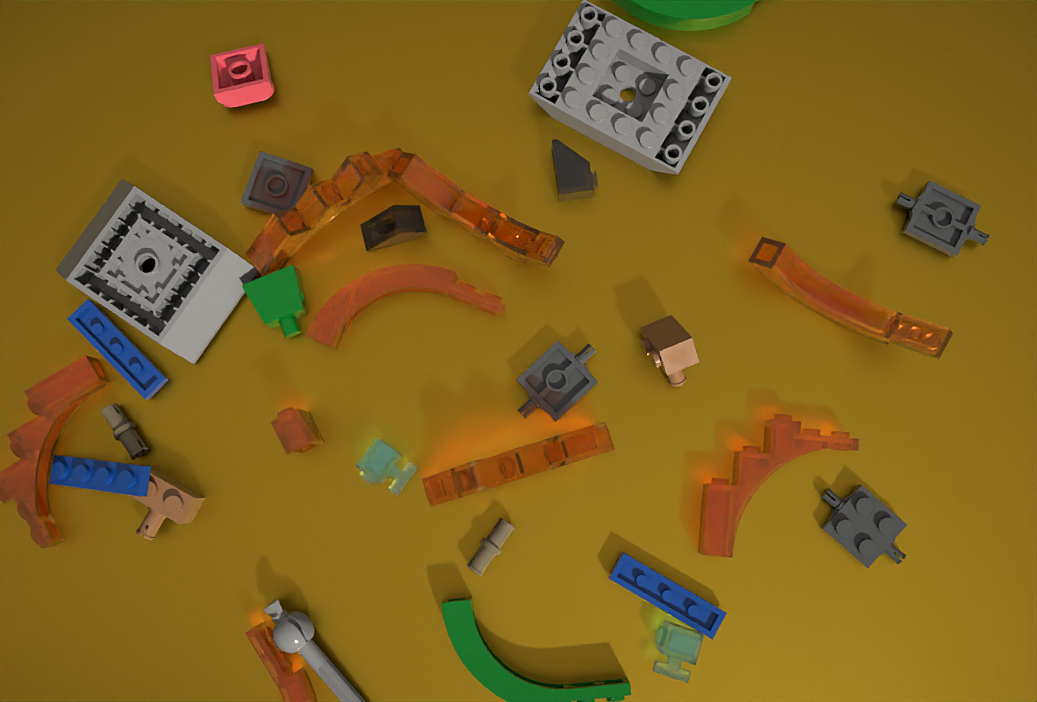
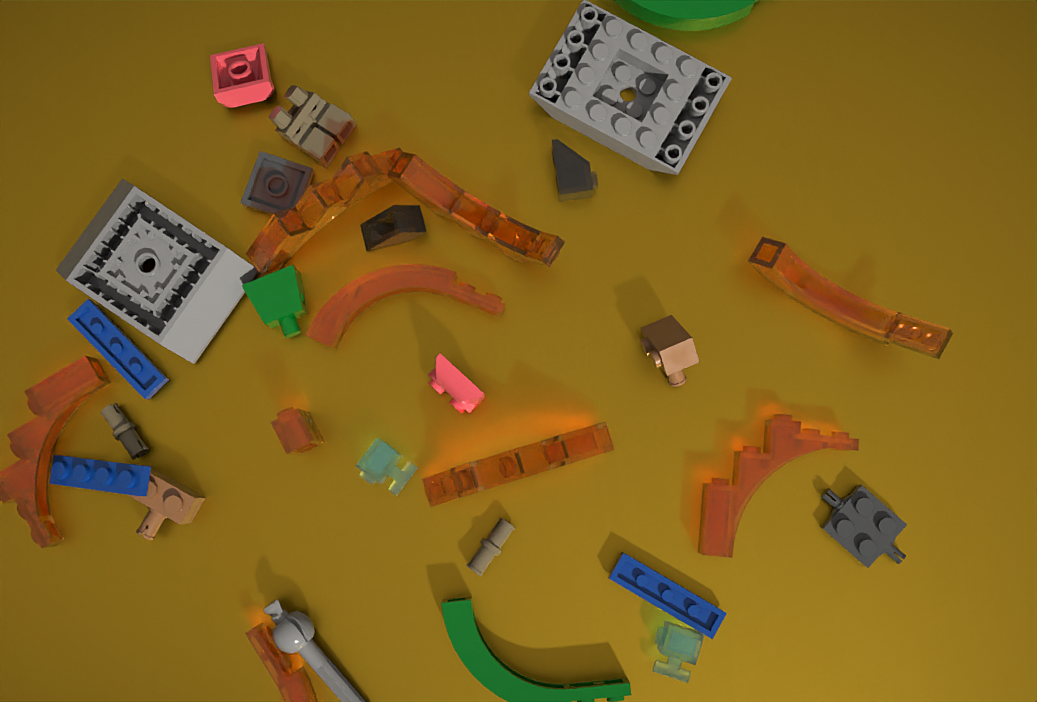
dark grey plate [516,341,598,422] -> none
dark grey plate [895,181,990,257] -> none
none -> dark tan hips [269,85,357,169]
none -> coral slope [428,353,486,414]

